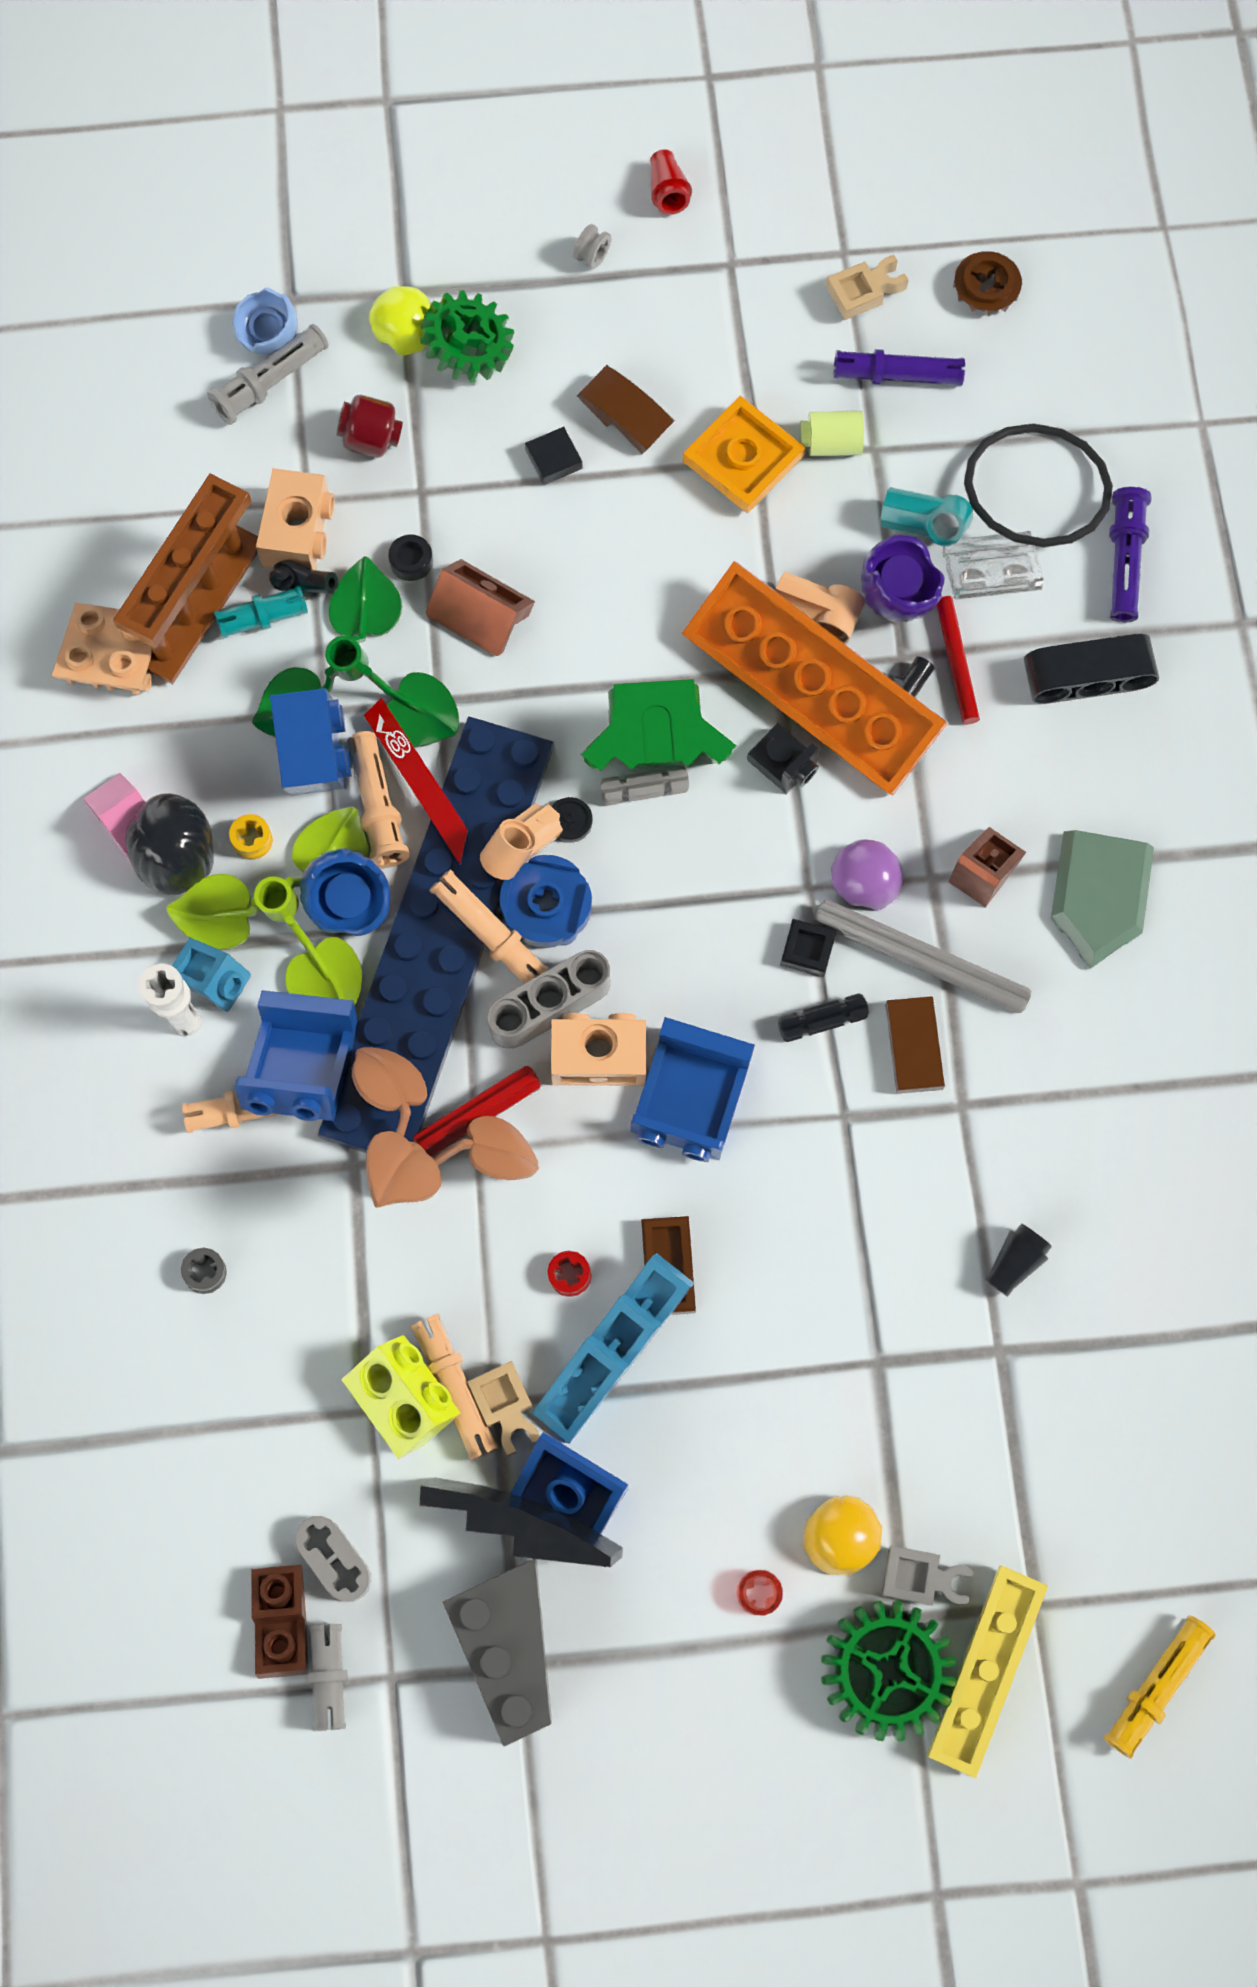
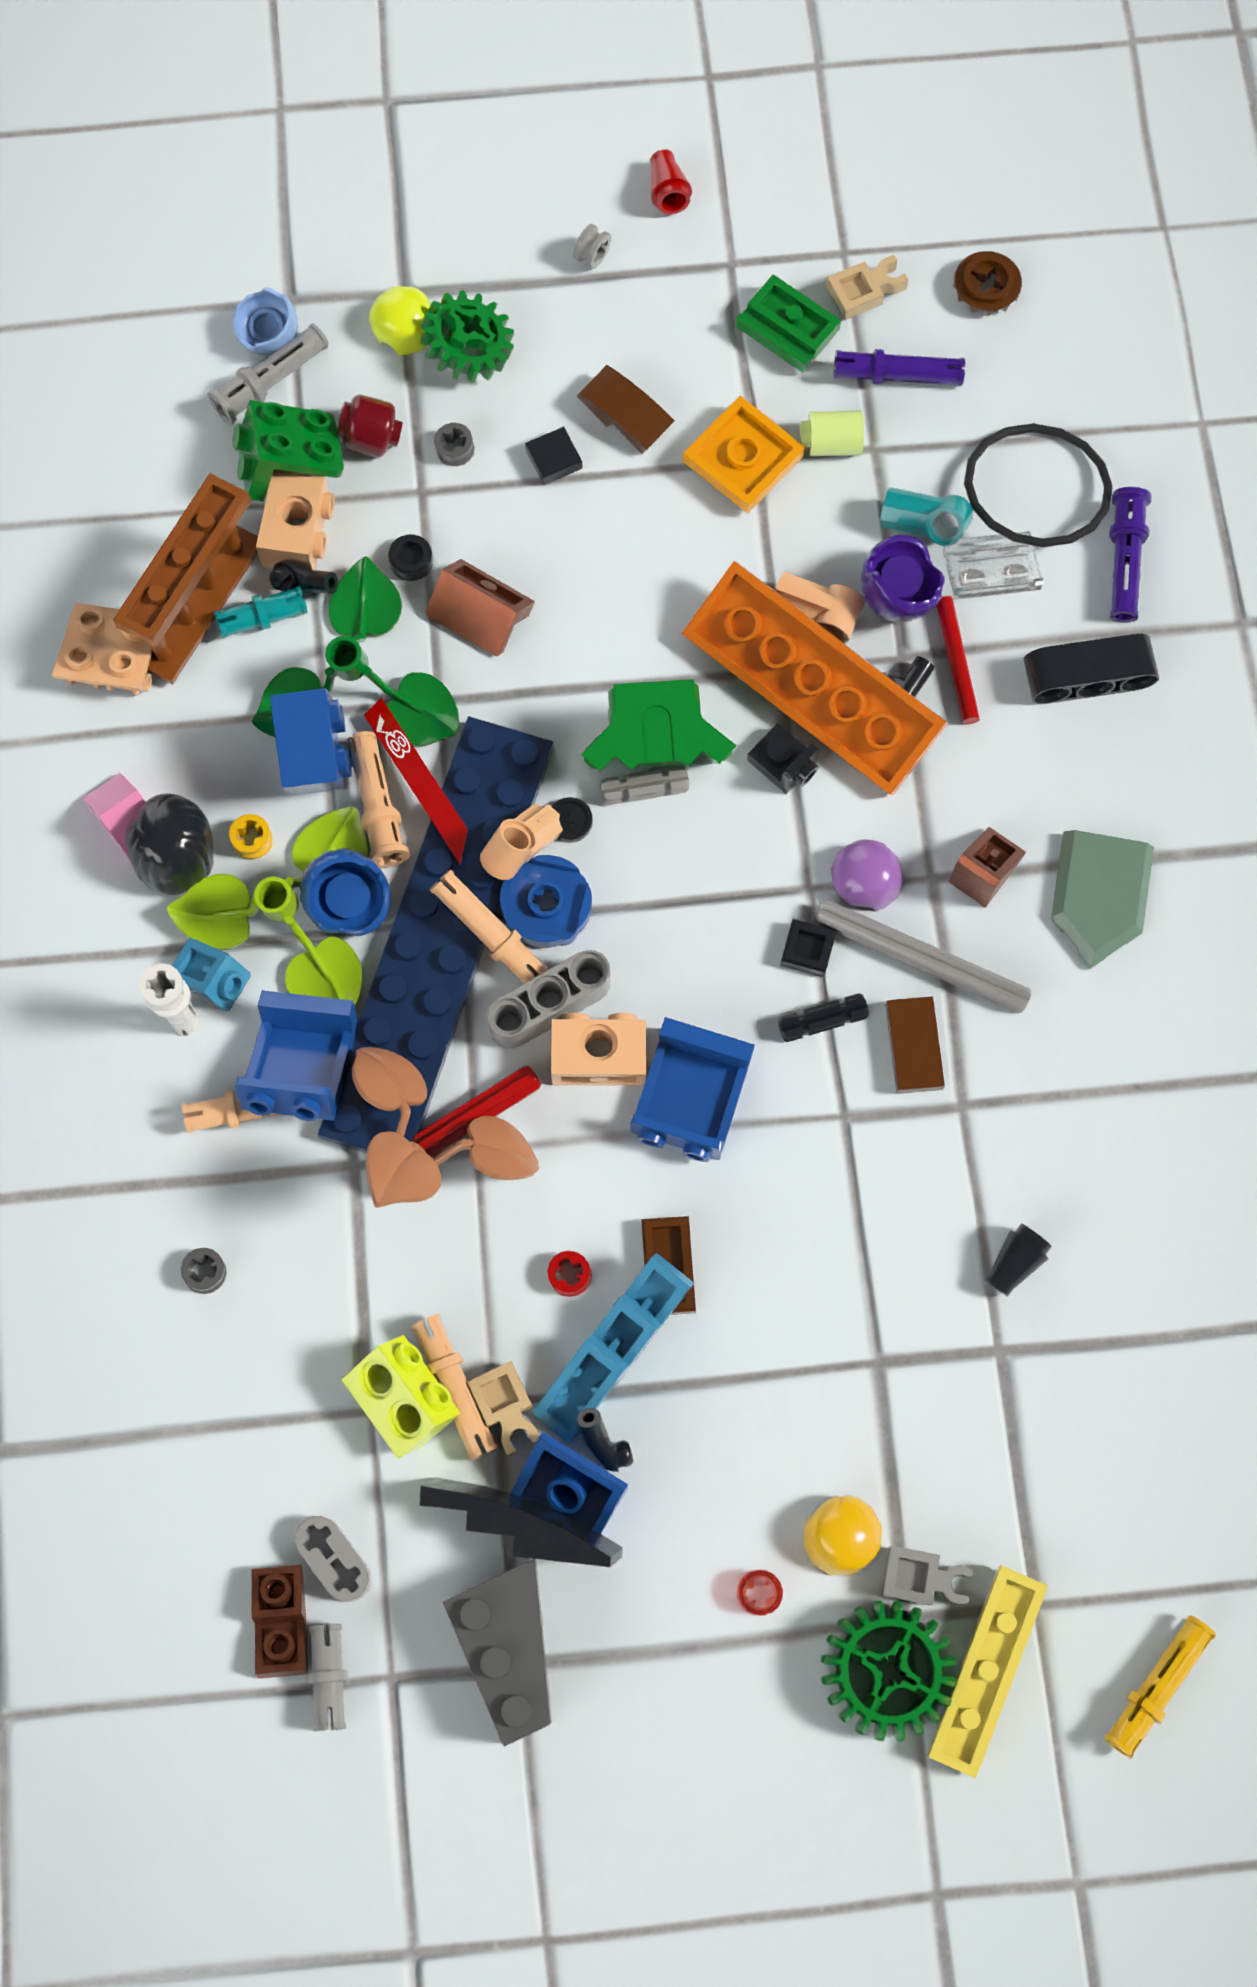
none -> green bracket [233,400,344,502]
none -> dark grey bush [434,422,475,467]
none -> black arm [577,1408,634,1472]
none -> green plate [735,274,841,373]

